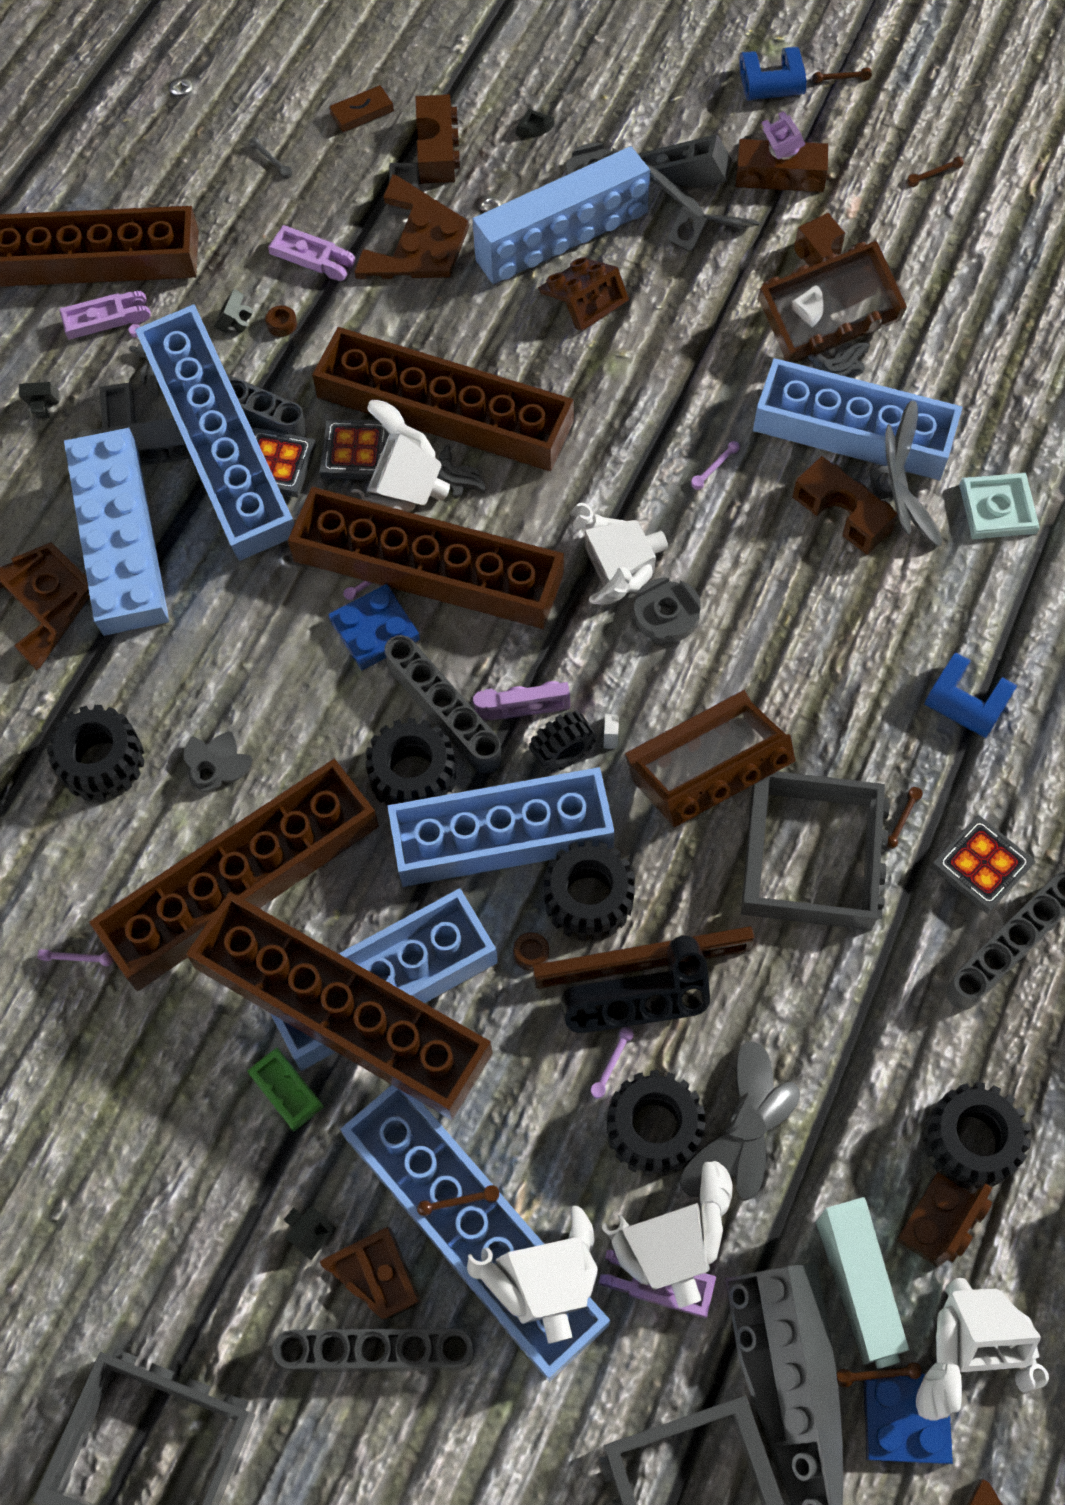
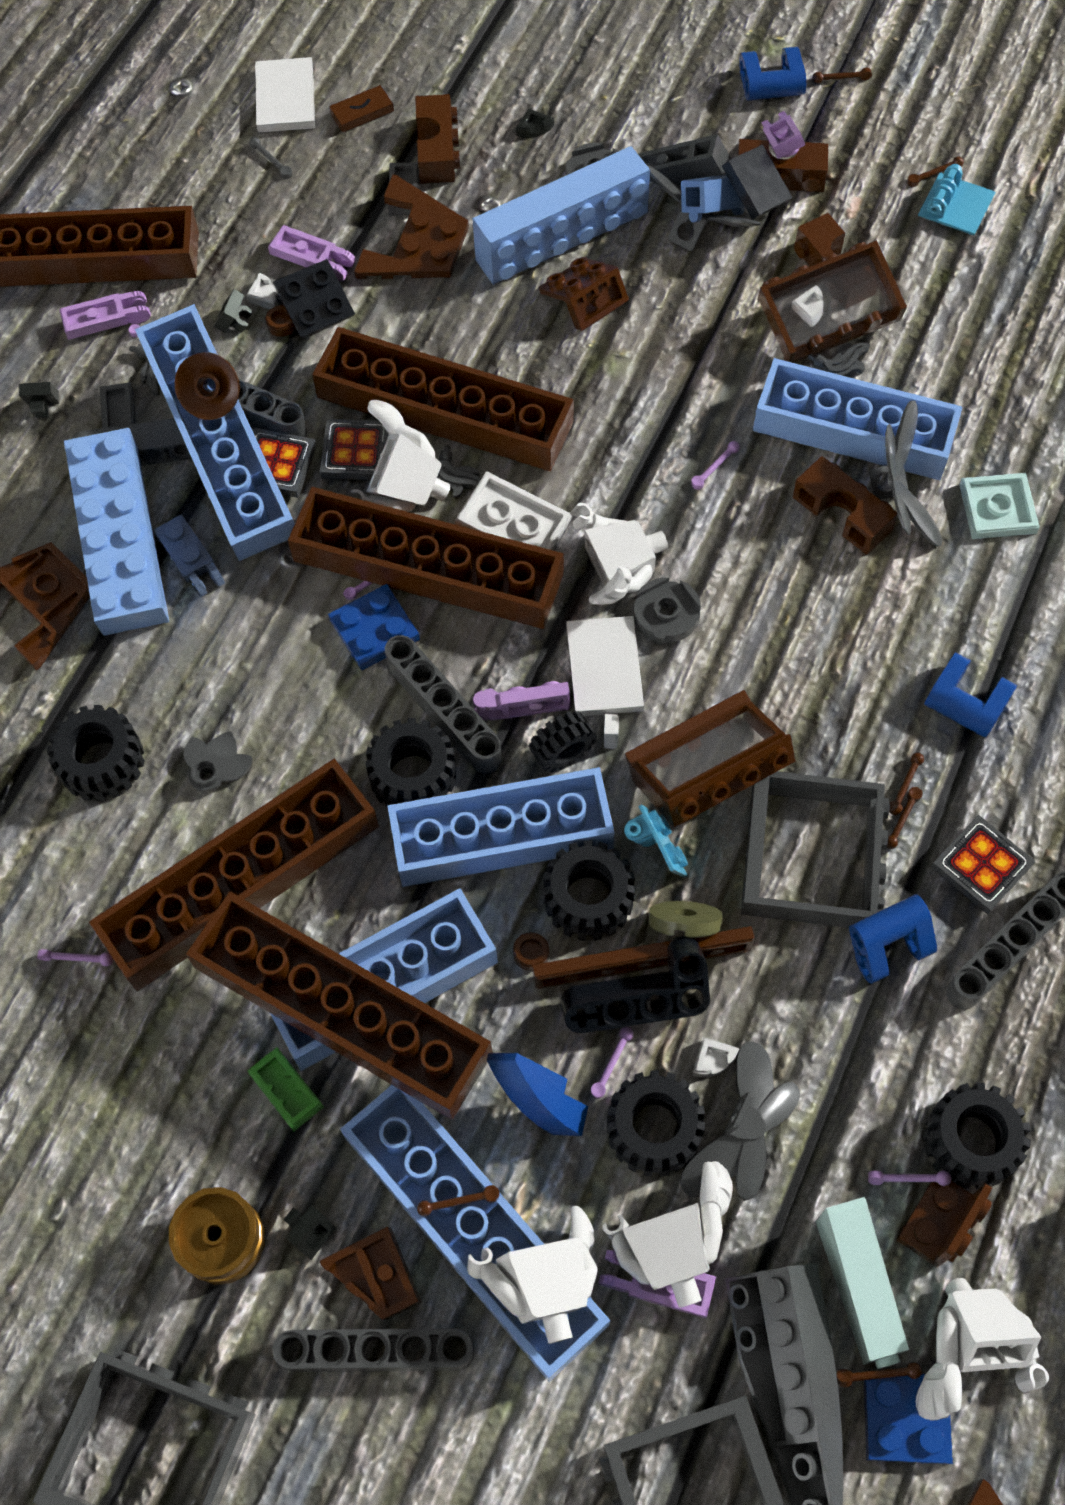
none -> sand blue hinge [153,514,225,597]
none -> pearl gold wheel [169,1187,265,1285]
none -> reddish brown dish [175,352,240,420]
none -> white tile [246,273,278,309]
none -> white tile [255,57,315,133]
none -> black hinge [273,259,355,338]
none -> white tile [455,471,572,550]
none -> blue slope [487,1053,589,1136]
none -> white tile [566,616,644,716]
none -> medium azure hinge [624,804,688,878]
none -> olive tile [649,901,723,938]
none -> medium blue brick [681,174,745,223]
none -> white tile [692,1037,739,1077]
none -> black tile [722,145,793,220]
none -> blue connector [849,894,937,984]
none -> lavender hinge [868,1170,952,1186]
none -> reddish brown hinge [889,752,925,816]
none -> medium azure hinge [918,164,996,235]

